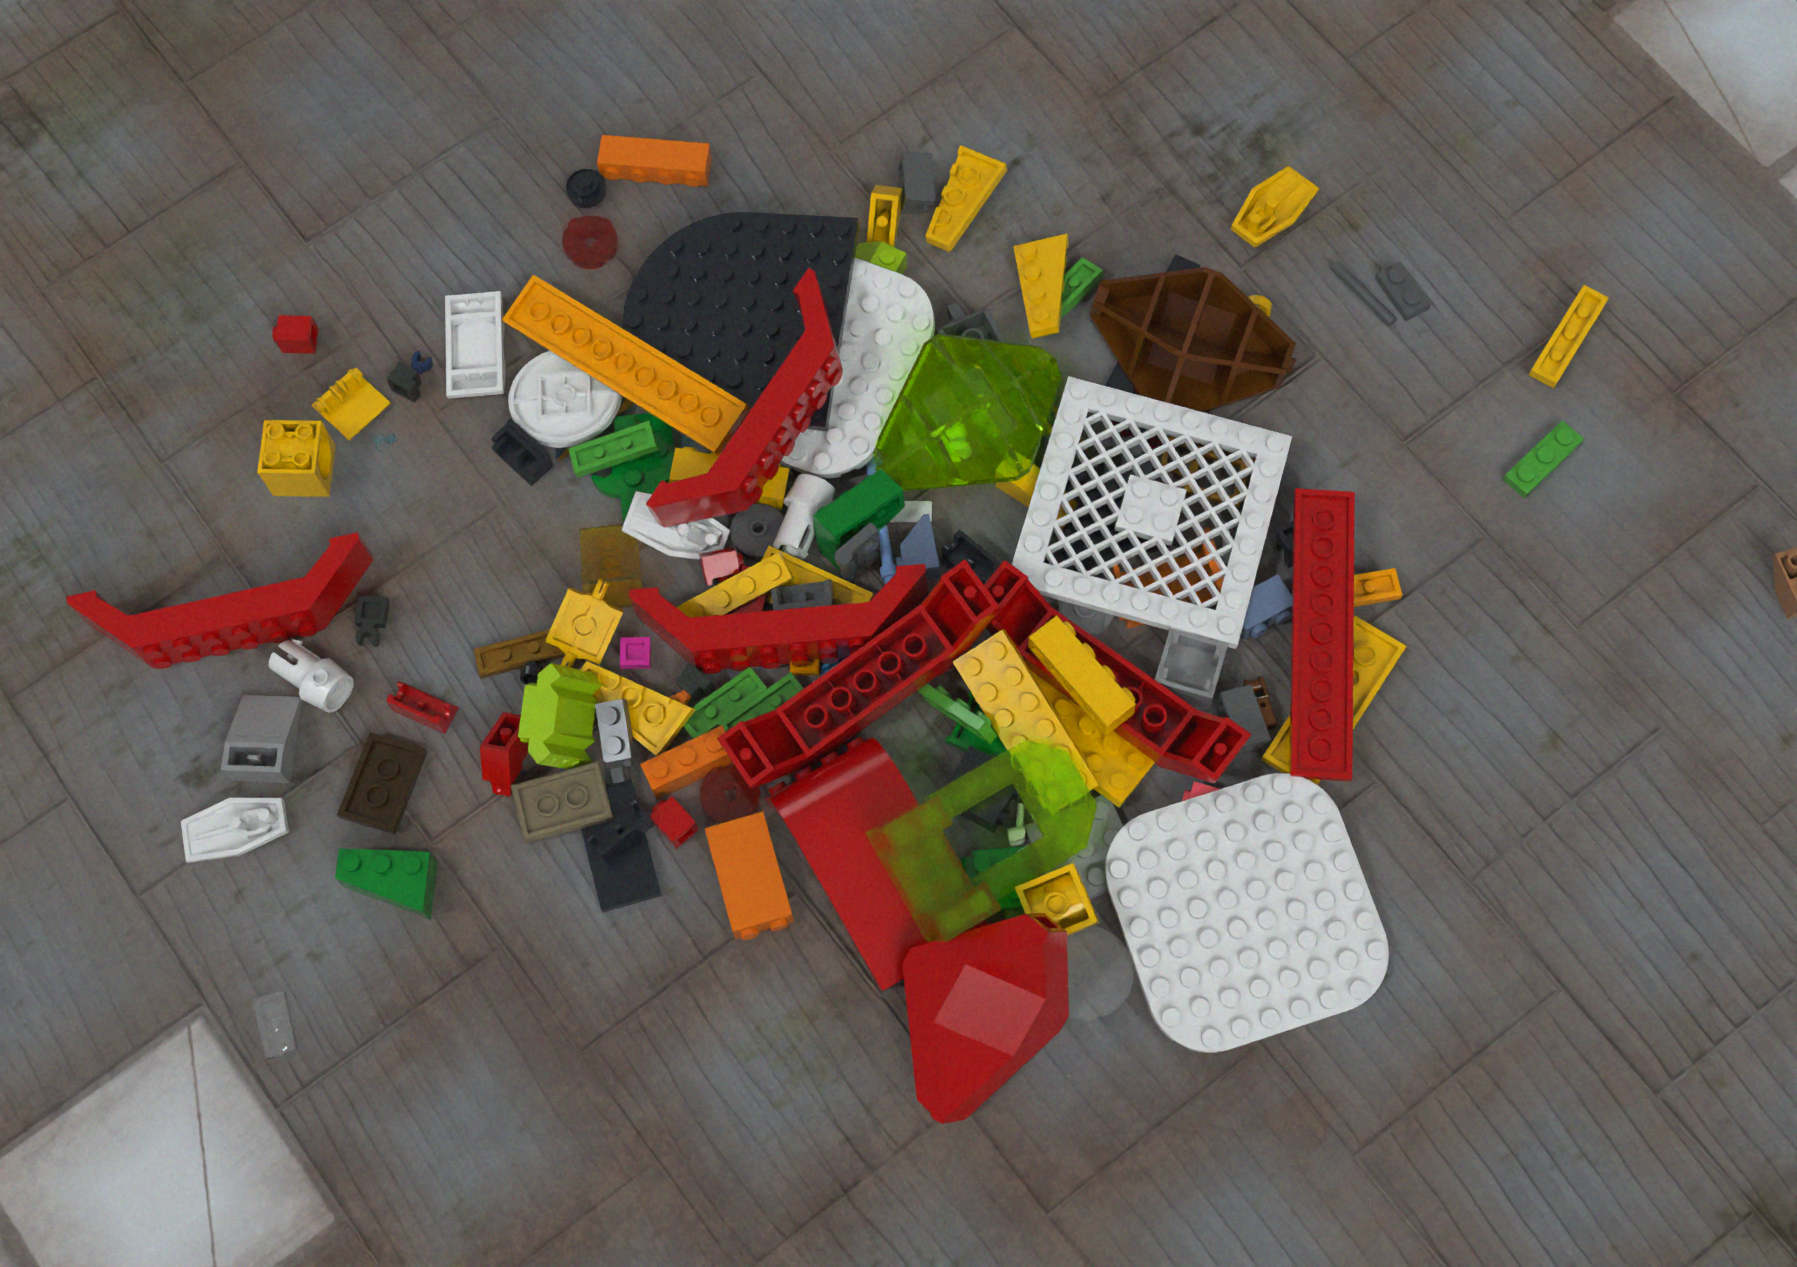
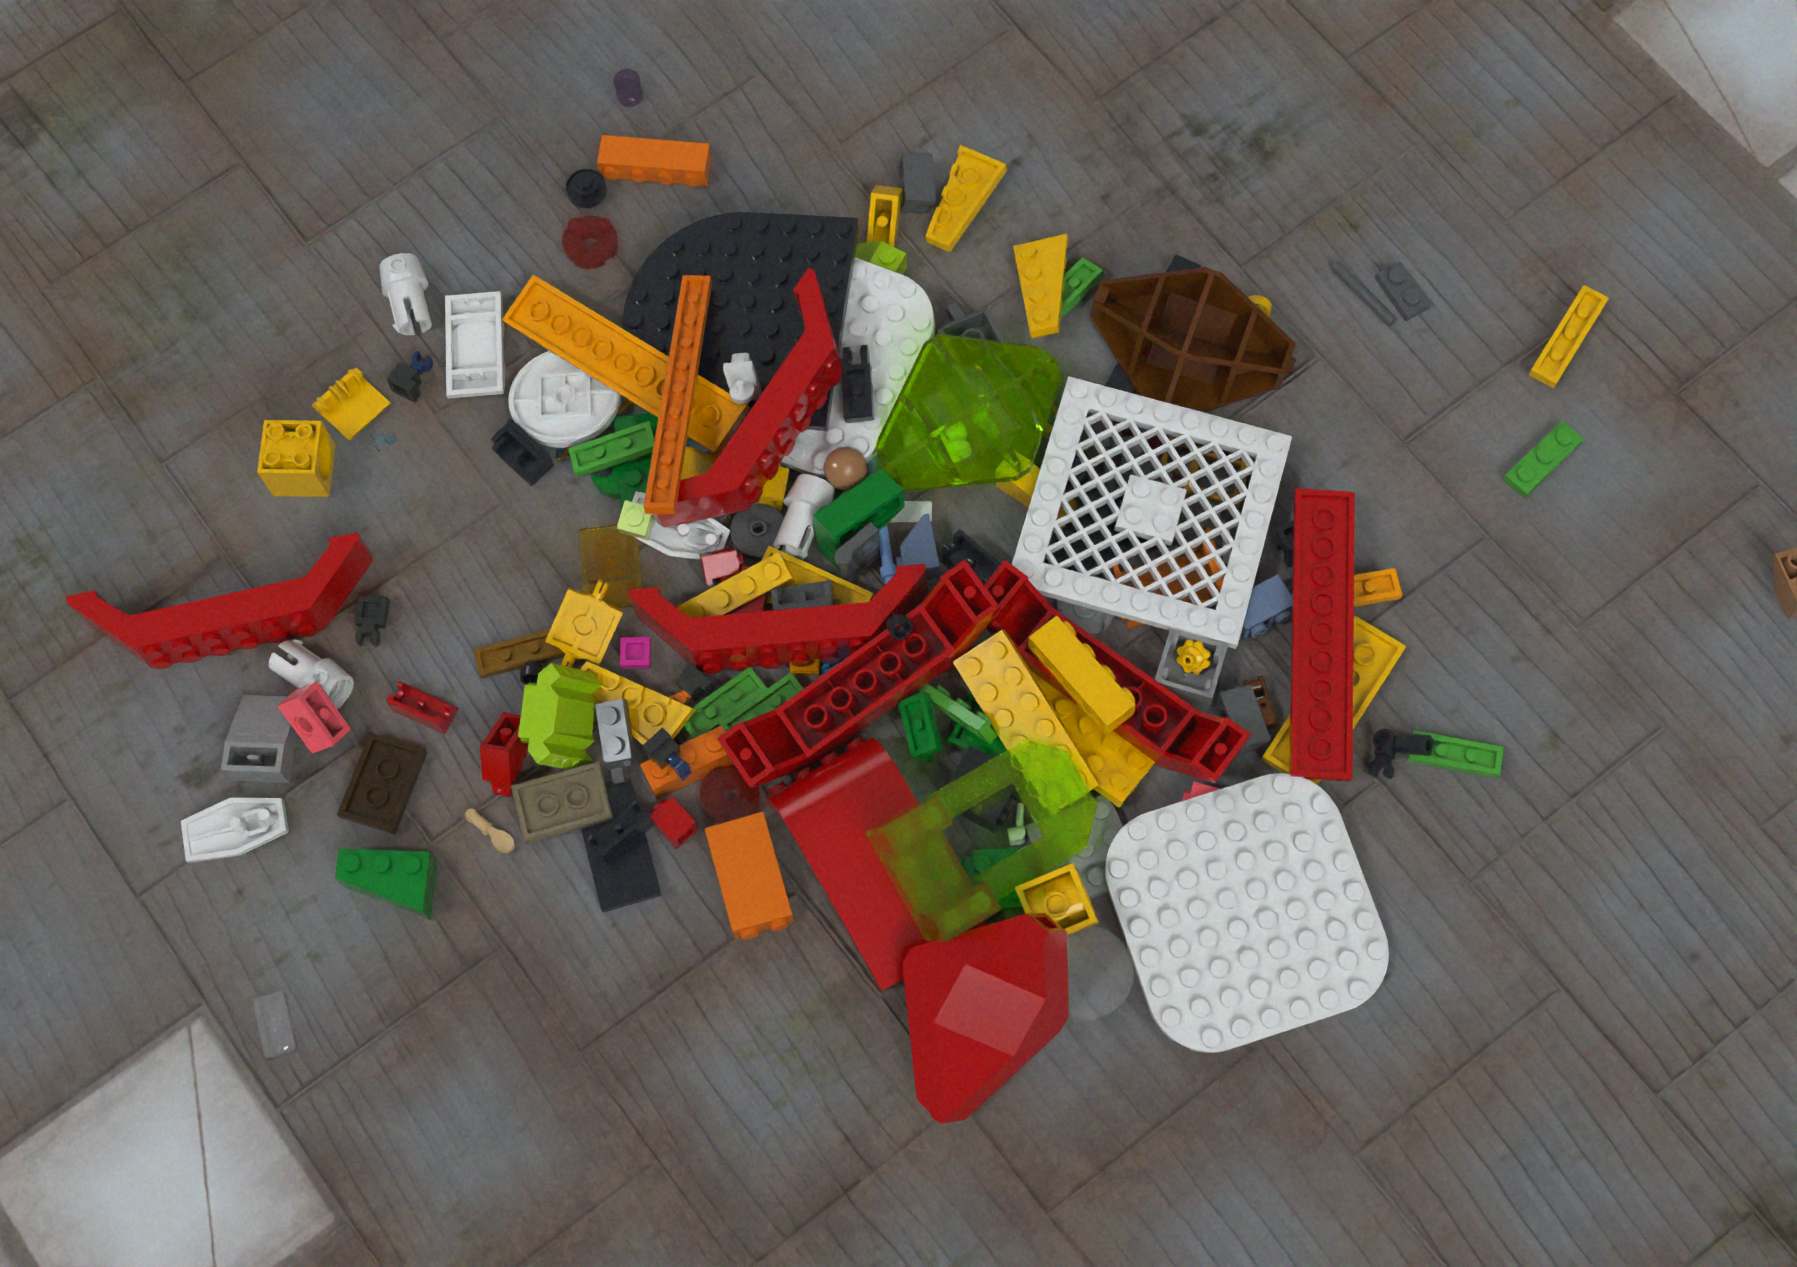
red brick [272,315,319,354] -> none
yellow piece [1230,166,1319,248] -> none
none -> coral brick [277,681,351,754]
none -> white piece [379,253,432,335]
none -> tan piece [464,808,515,853]
none -> clear purple wheel [613,69,644,107]
none -> yellowish green brick [617,500,655,541]
none -> pearl dark grey piece [642,727,692,780]
none -> orange plate [643,275,712,515]
none -> white hips [723,353,762,404]
none -> medium nougat hair [823,446,867,491]
none -> black hinge [842,345,874,423]
none -> black hinge [886,613,913,640]
none -> green panel [898,692,943,763]
none -> yellow plant [1176,639,1211,675]
none -> black bar [1368,728,1434,779]
none -> bright green plate [1407,730,1504,779]

